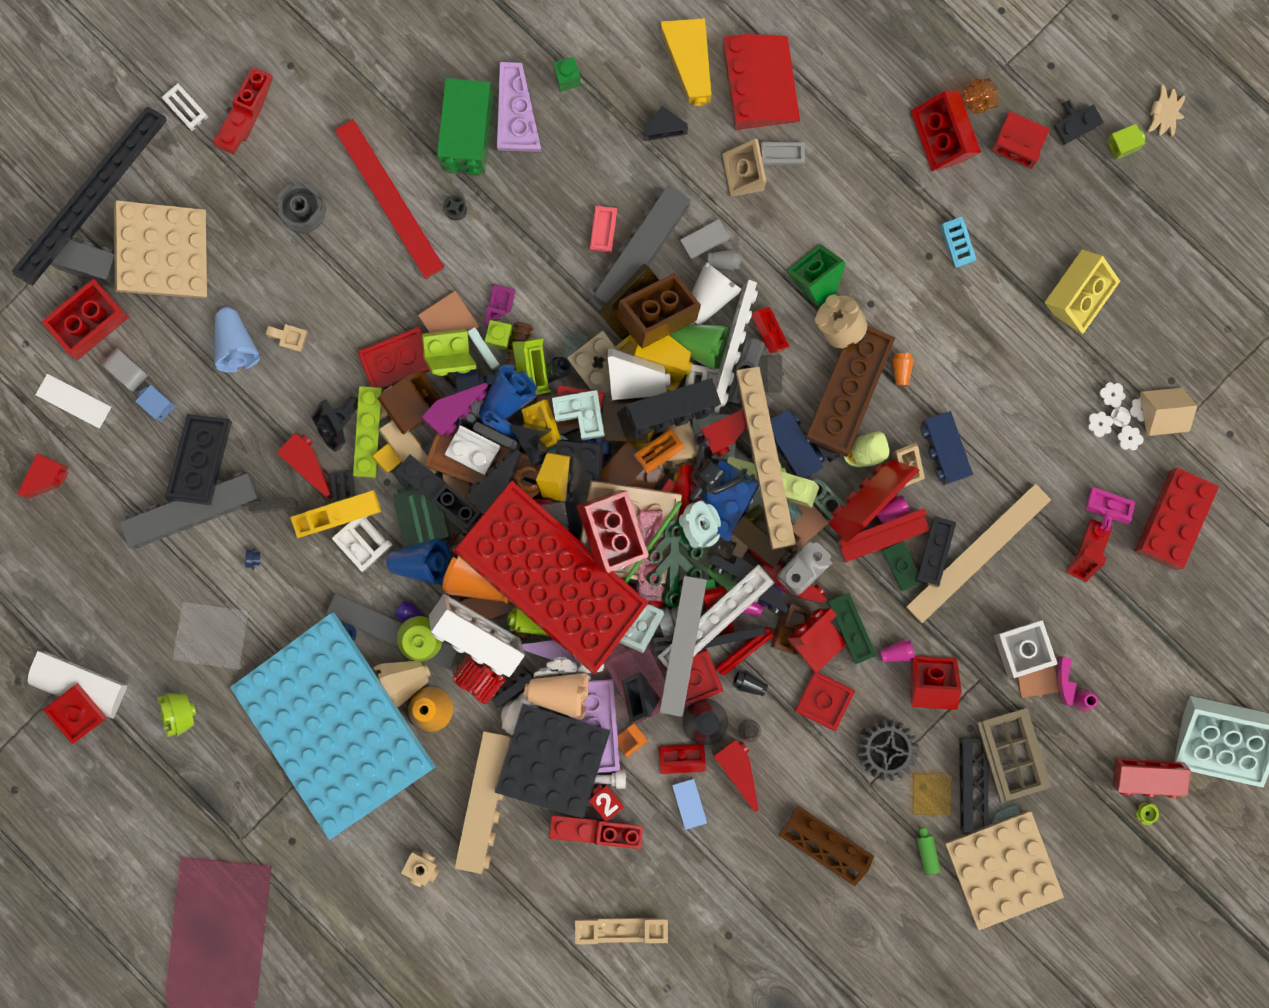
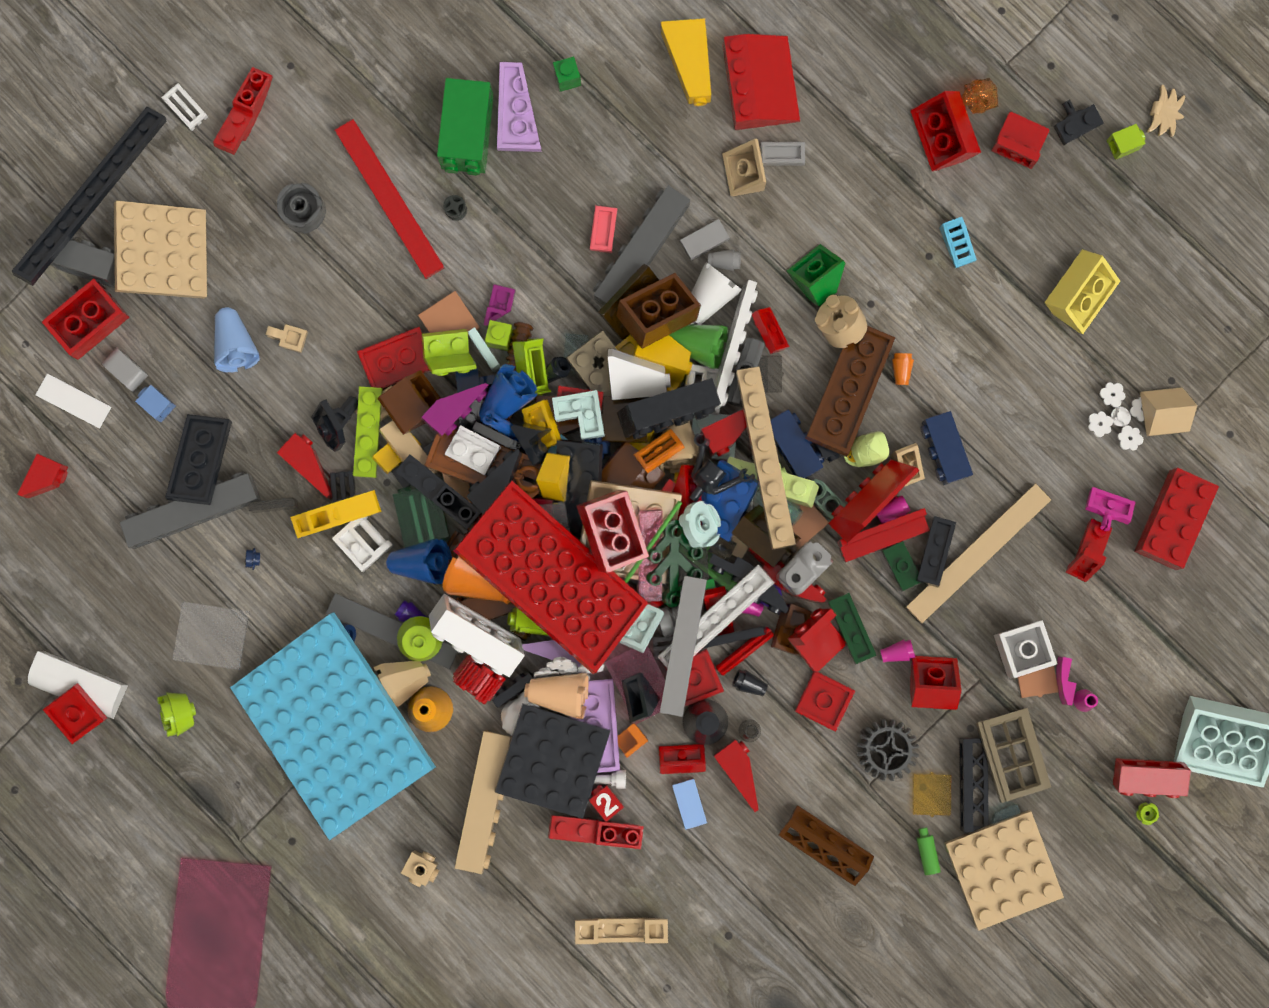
black slope [643,106,688,141] -> none

